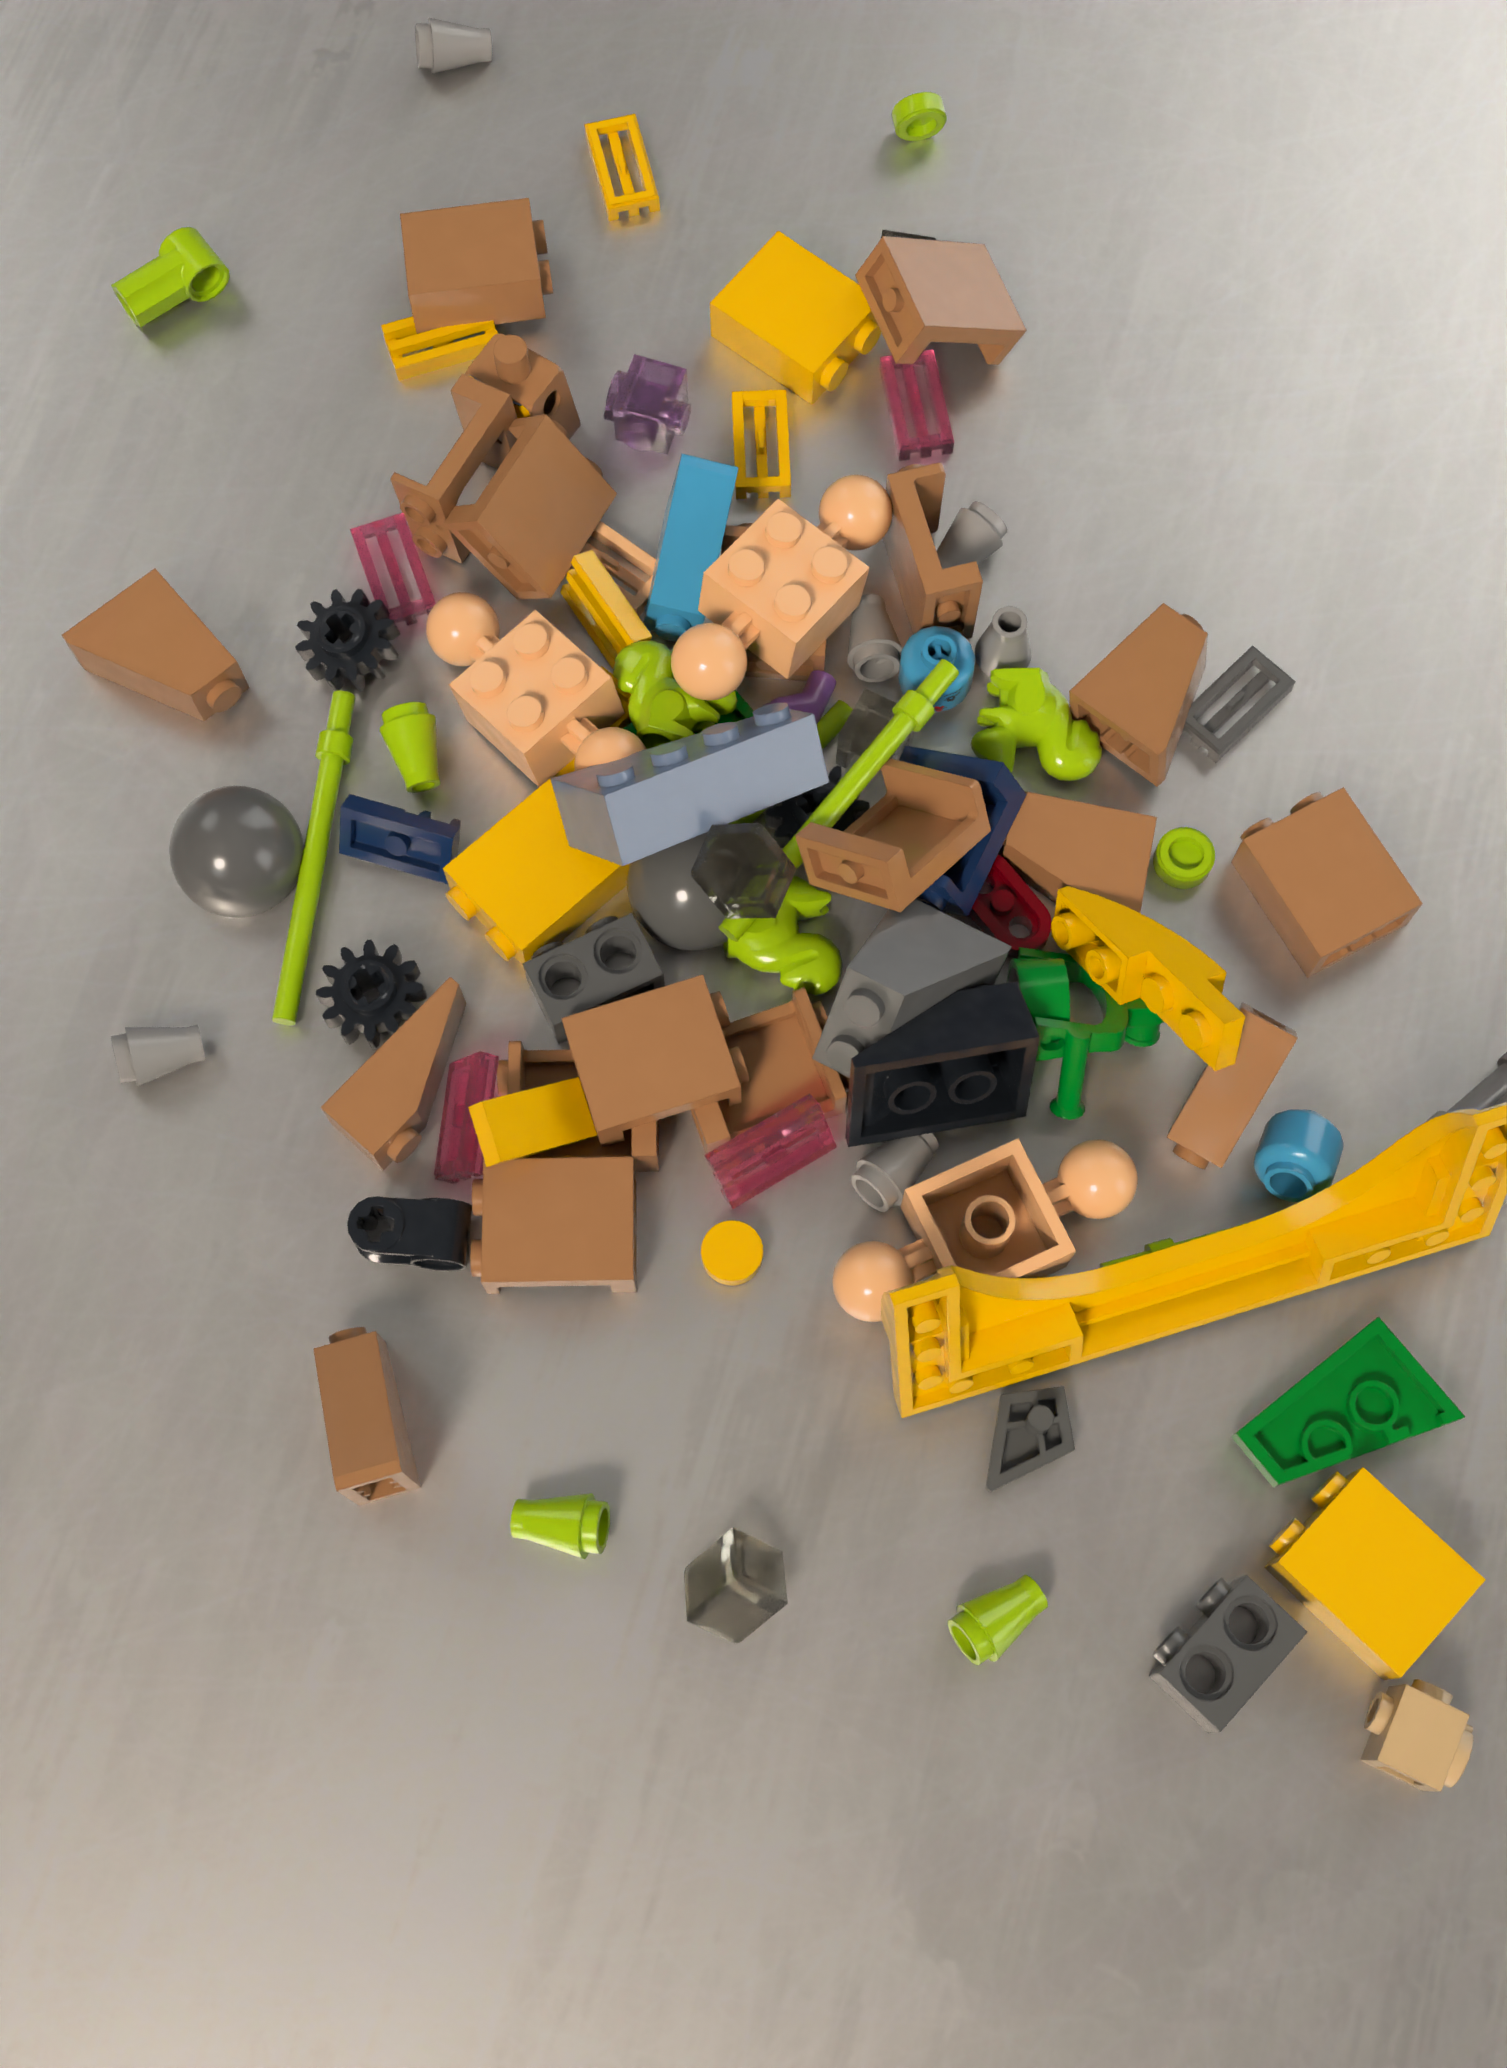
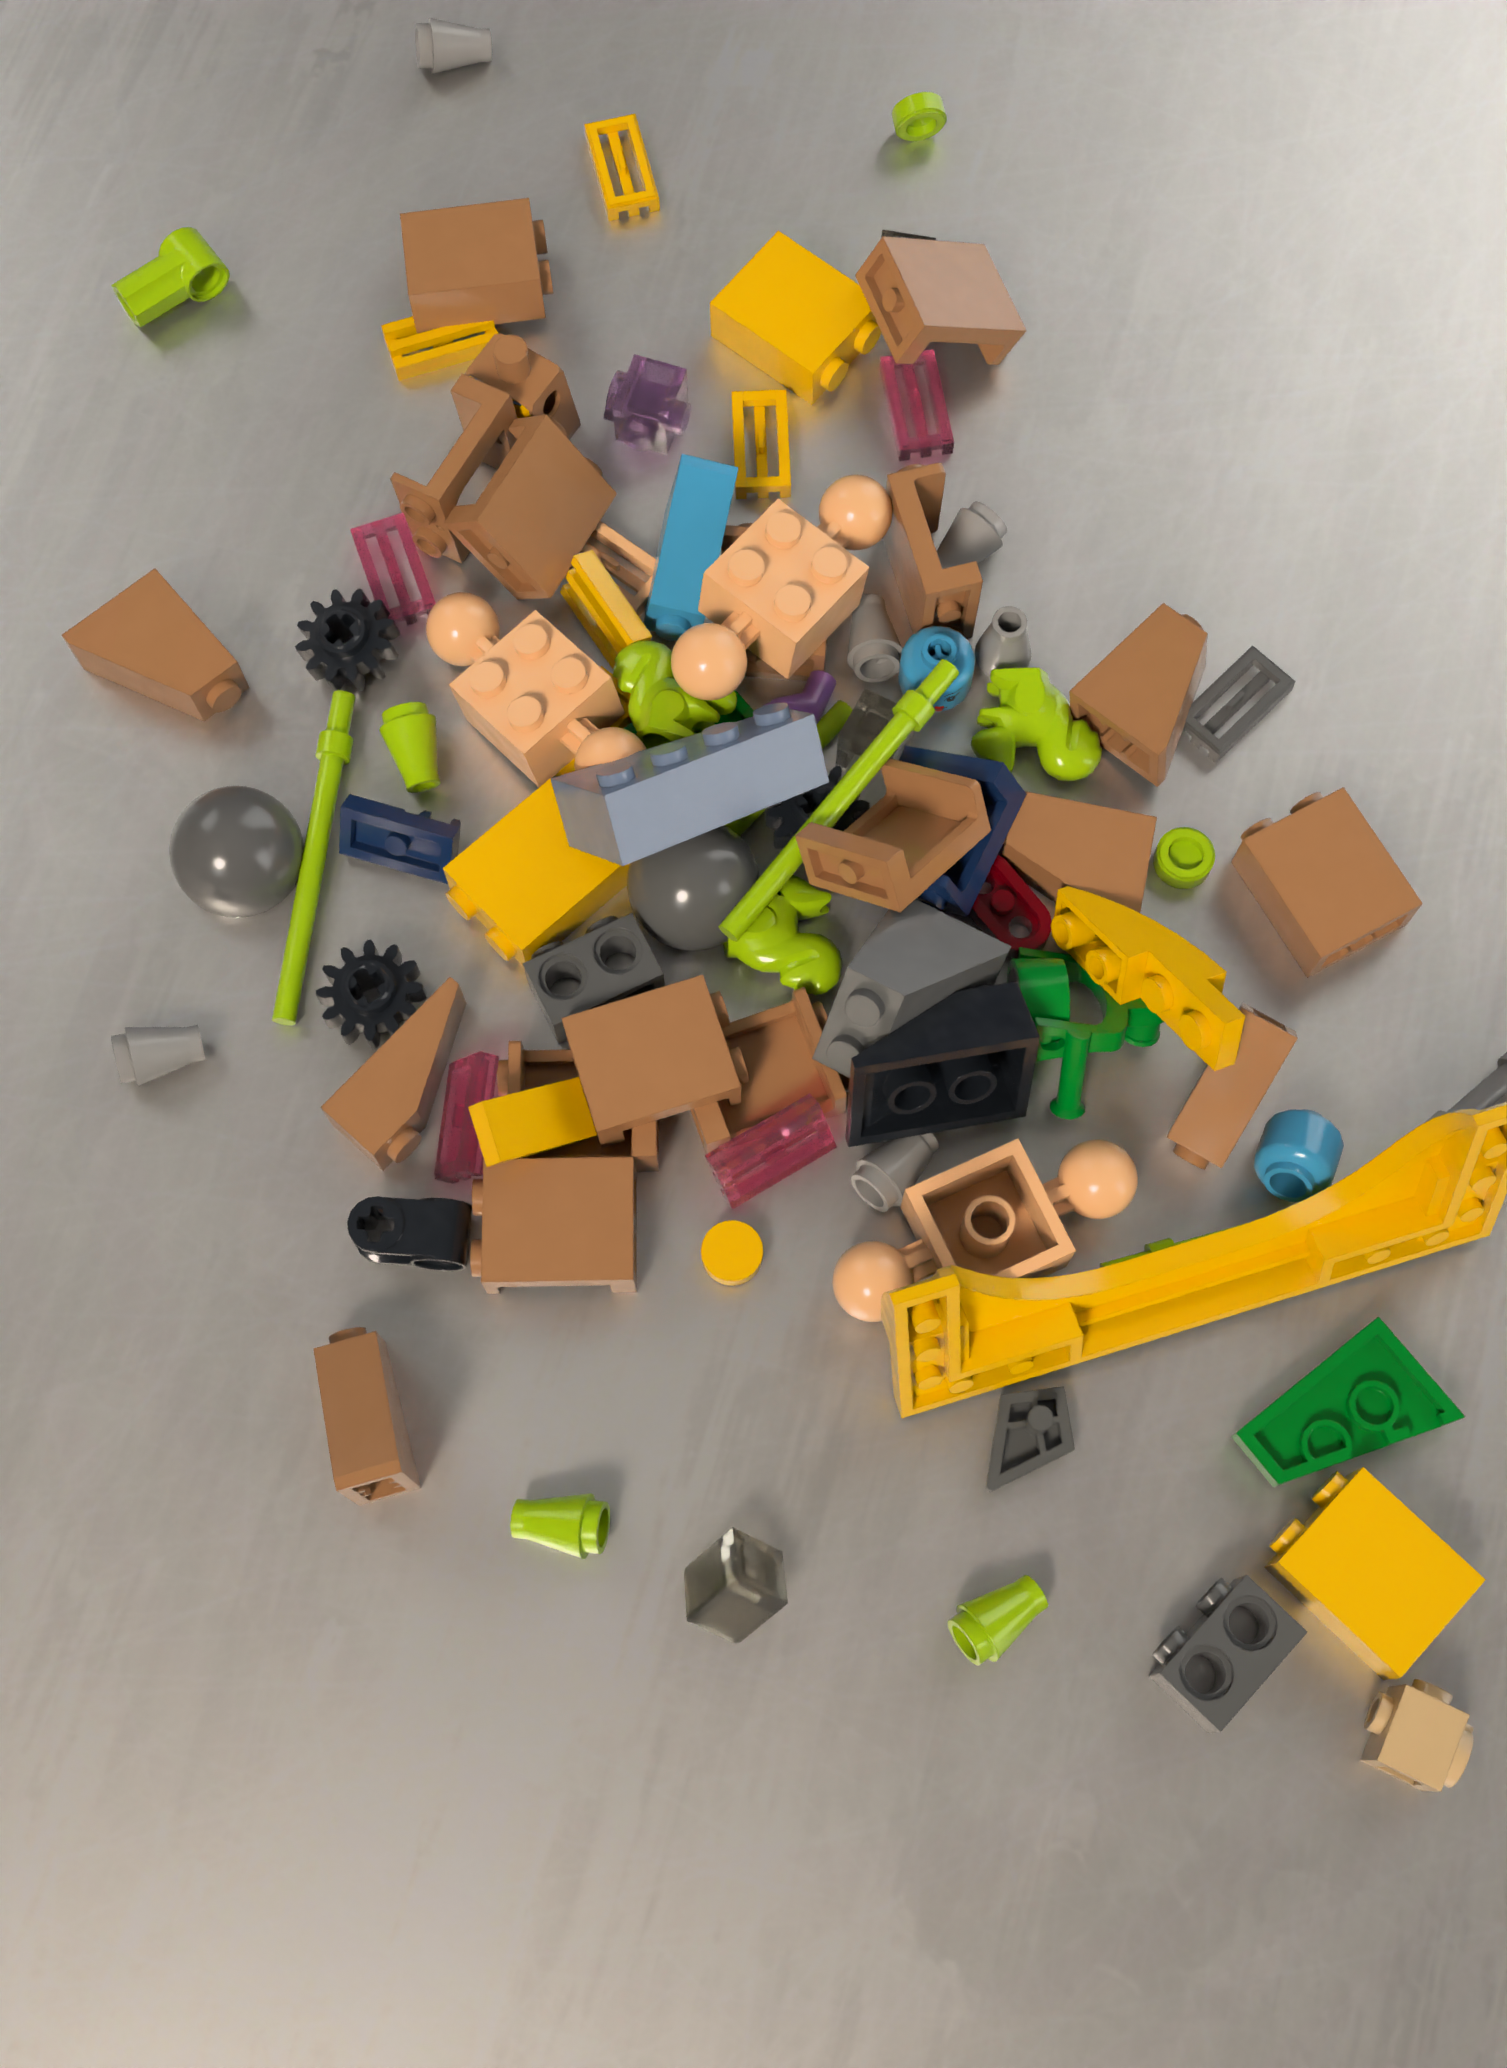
clear smoke panel [691,823,797,919] -> none

